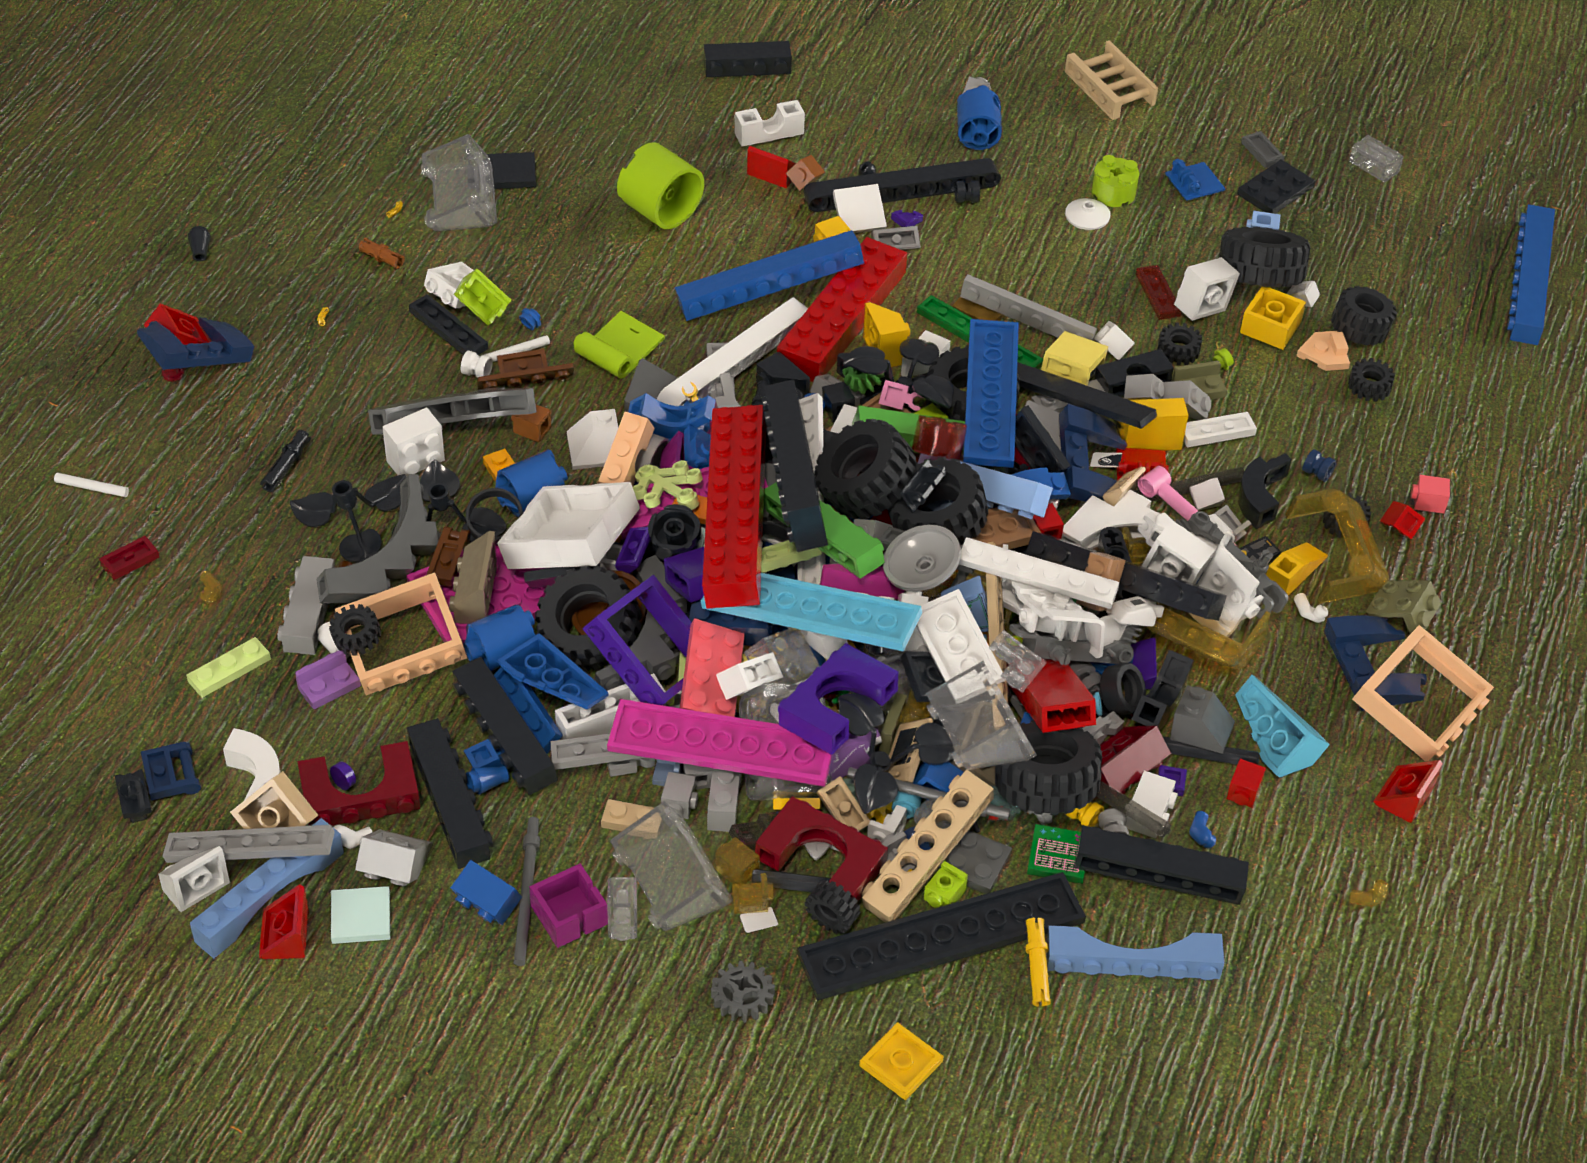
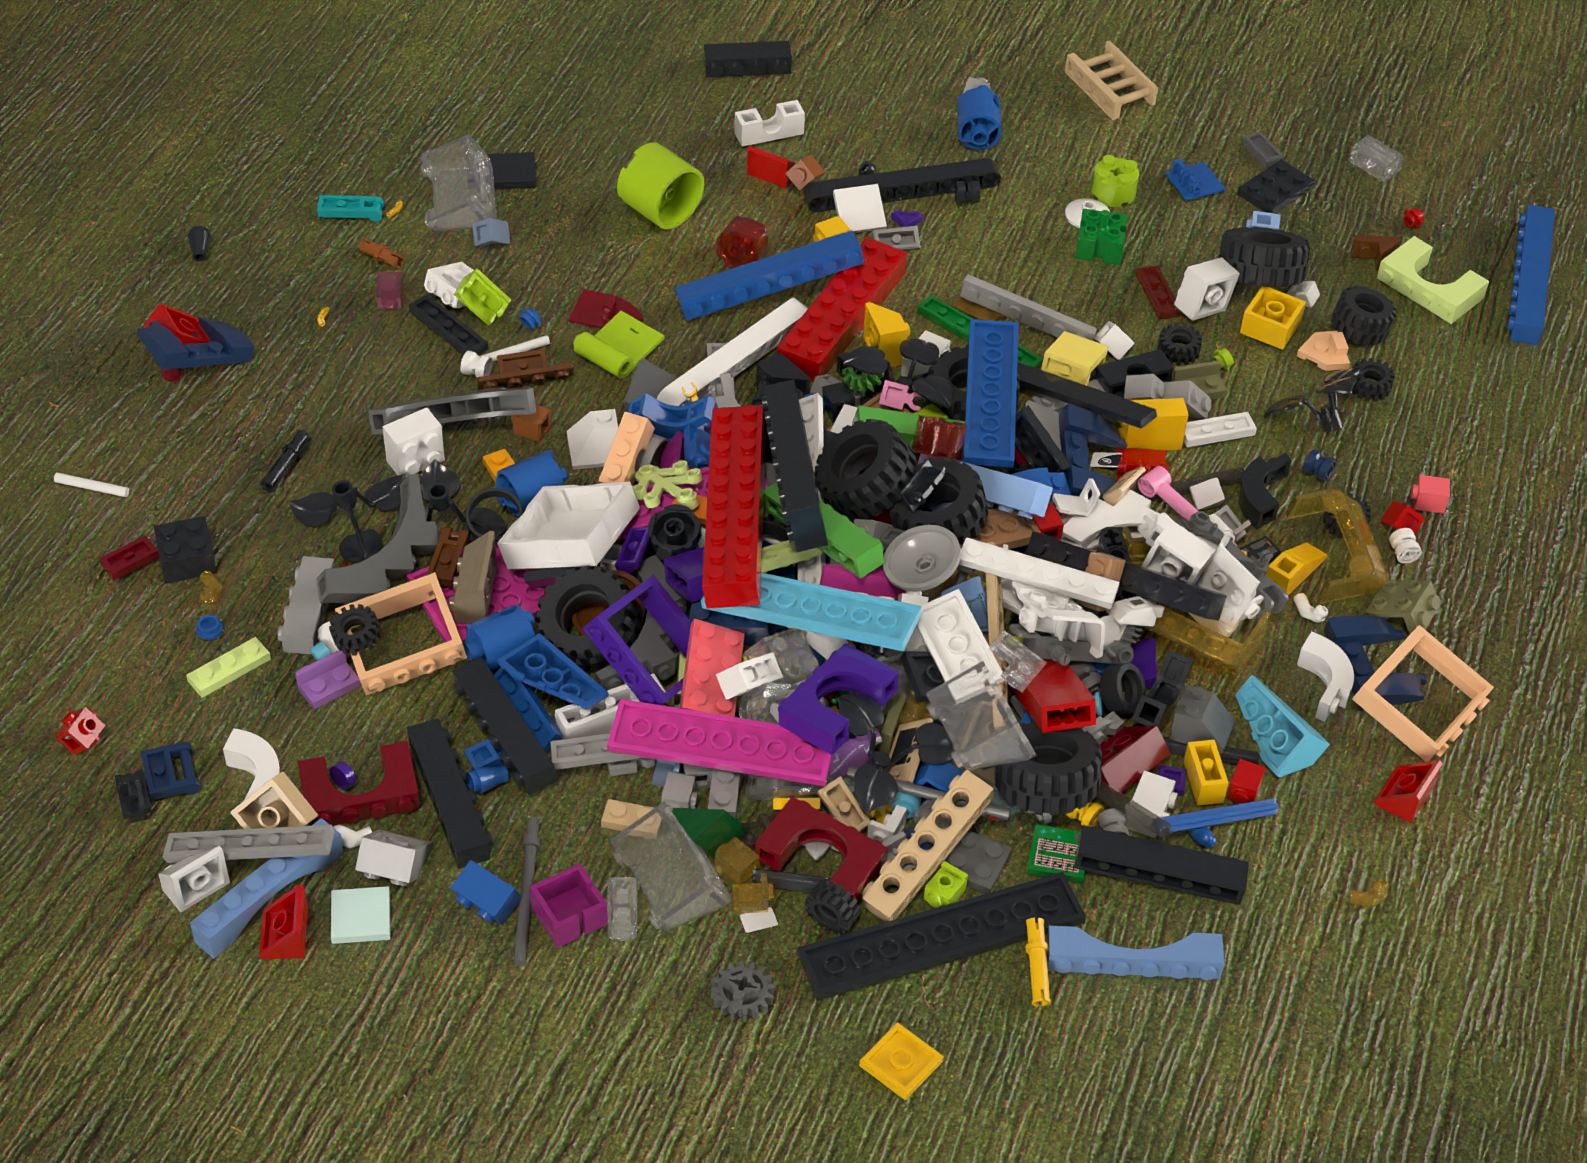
none -> red brick [54,707,105,755]
none -> black brick [153,516,217,584]
none -> blue plate [196,615,223,640]
none -> medium azure piece [310,641,331,661]
none -> teal plate [317,195,384,222]
none -> clear pink brick [376,272,403,308]
none -> sand blue panel [472,218,510,247]
none -> dark red shield [569,289,643,329]
none -> dark green slope [672,808,747,859]
none -> clear red brick [715,216,768,269]
none -> white bracket [1052,478,1100,525]
none -> green brick [1075,209,1128,265]
none -> blue axle [1154,799,1279,834]
none -> yellow brick [1183,740,1229,806]
none -> black plant [1264,367,1363,432]
none -> white arch [1297,632,1354,722]
none -> reddish brown slope [1351,235,1401,270]
none -> yellowish green arch [1377,236,1489,324]
none -> white wheel [1389,528,1422,564]
none -> red plate [1403,207,1425,229]

